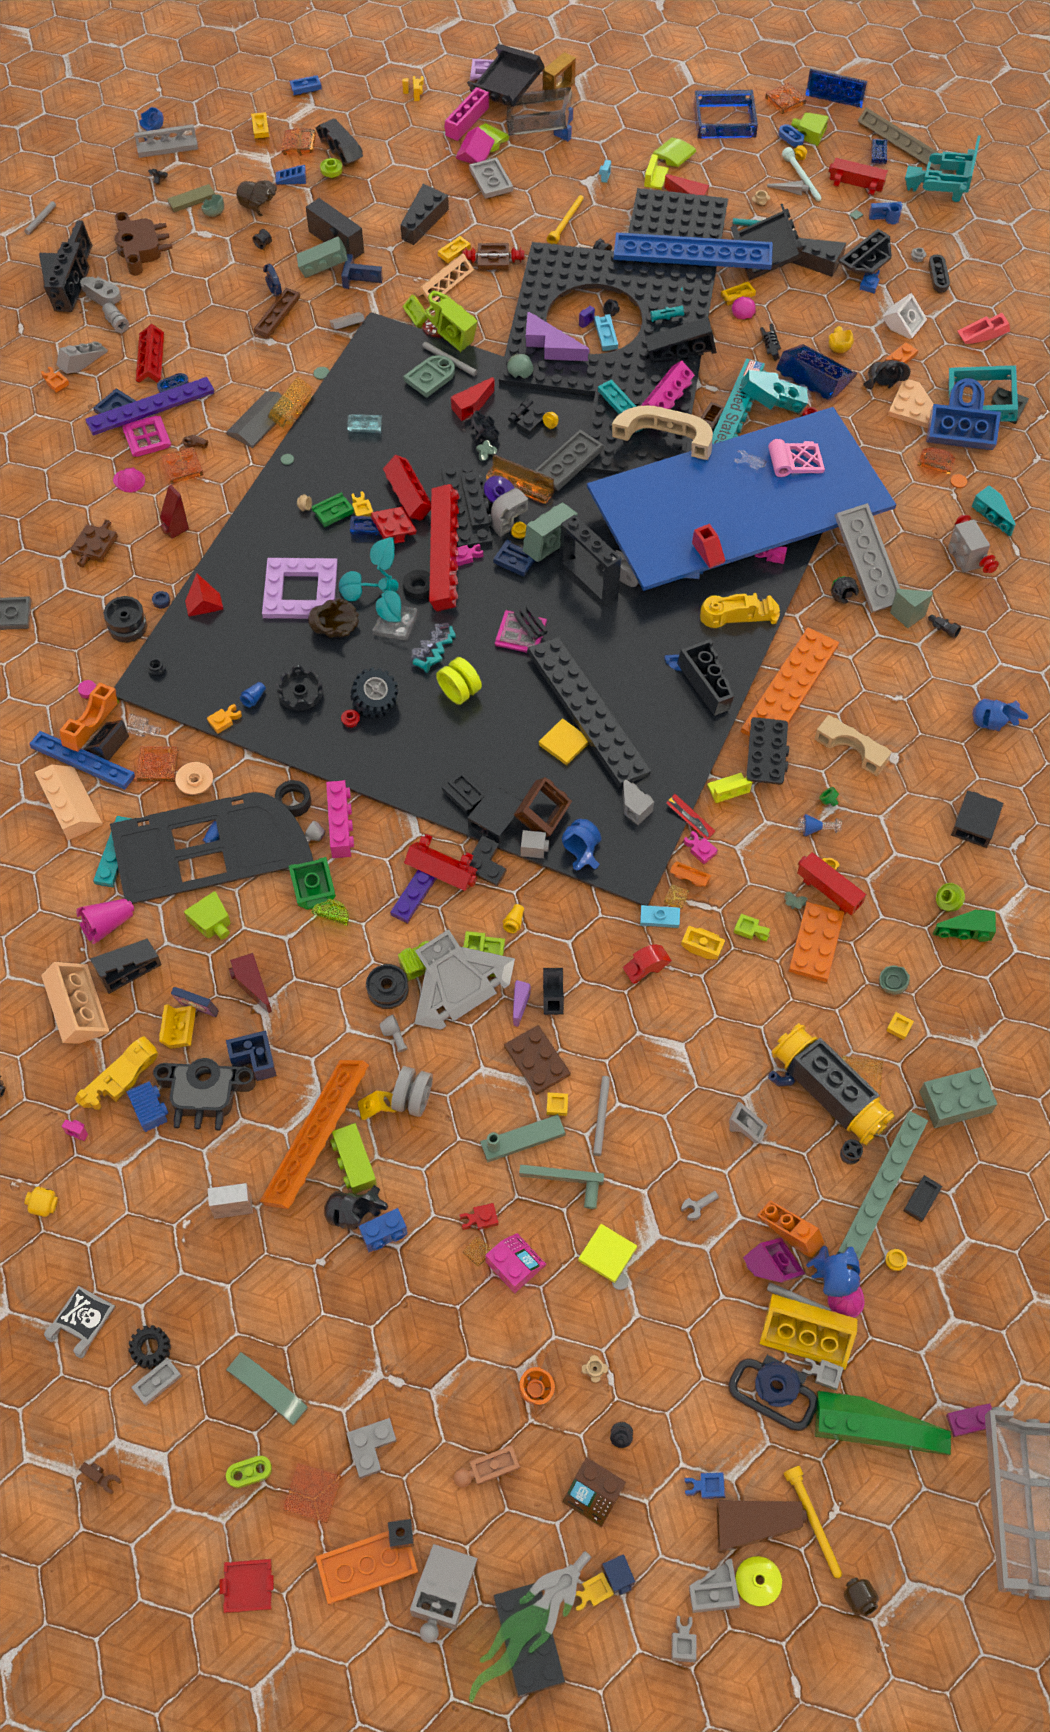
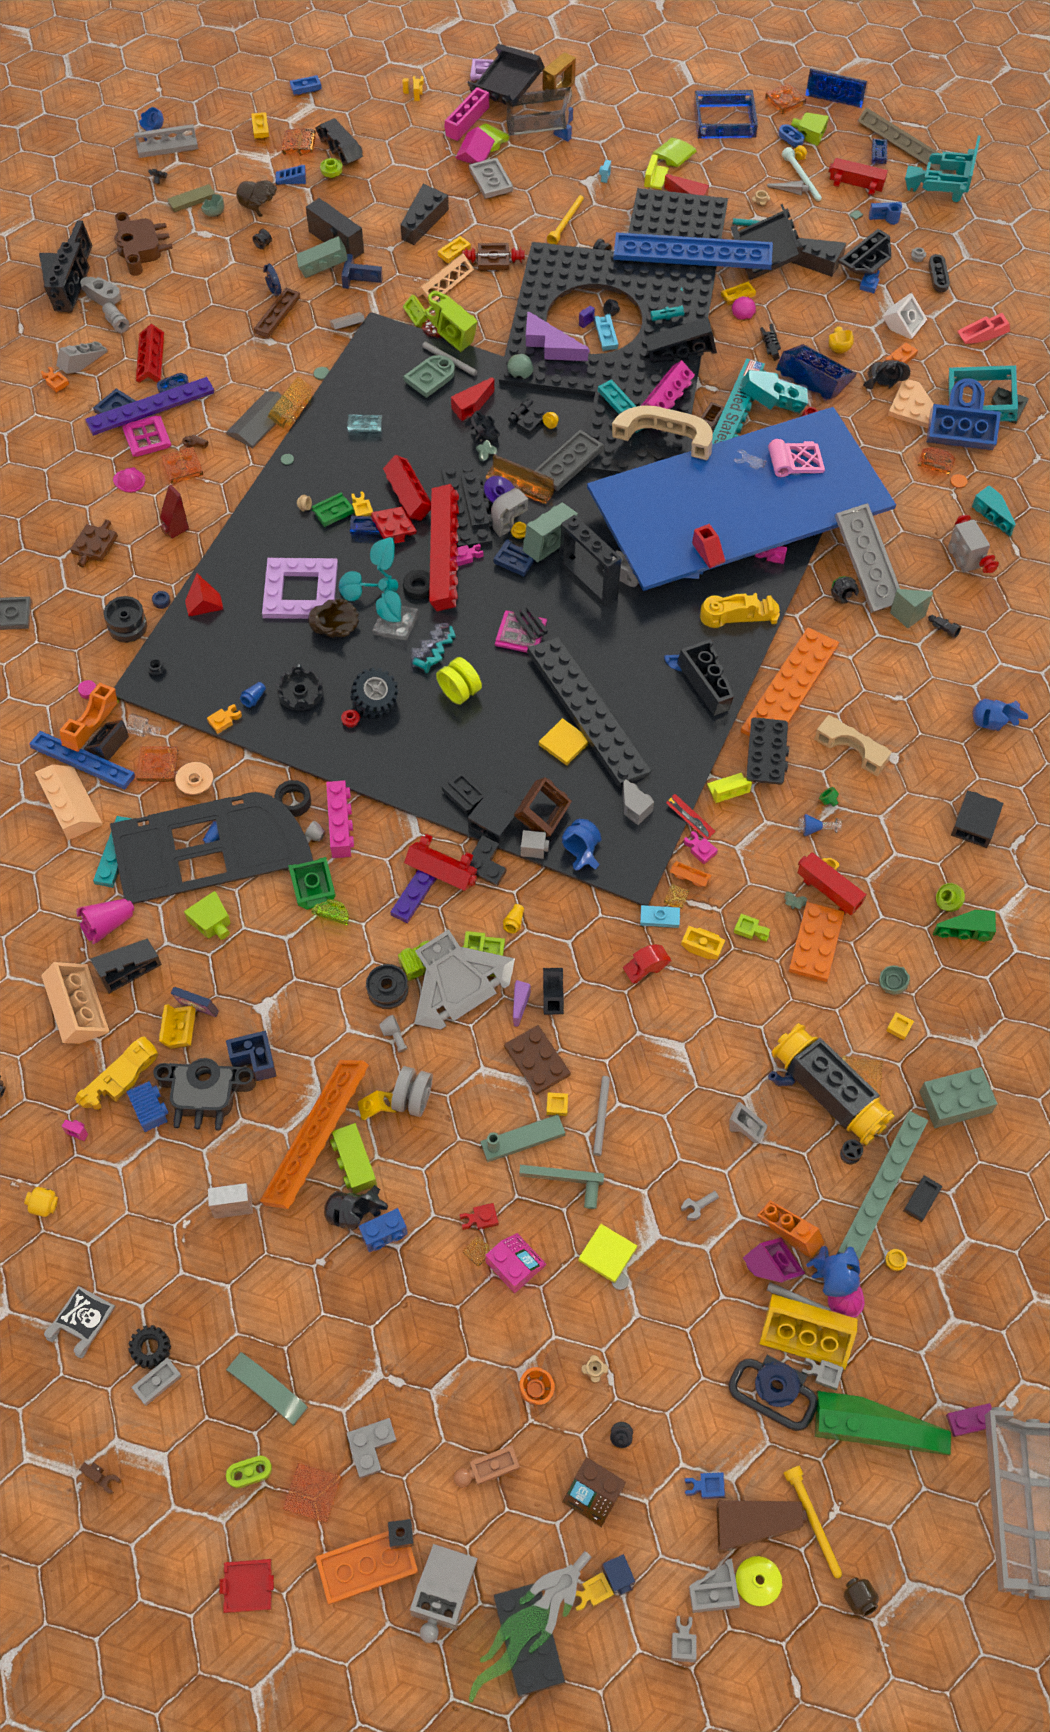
light grey bar [24,201,56,235] -> none
dark red slope [228,953,272,1013] -> none

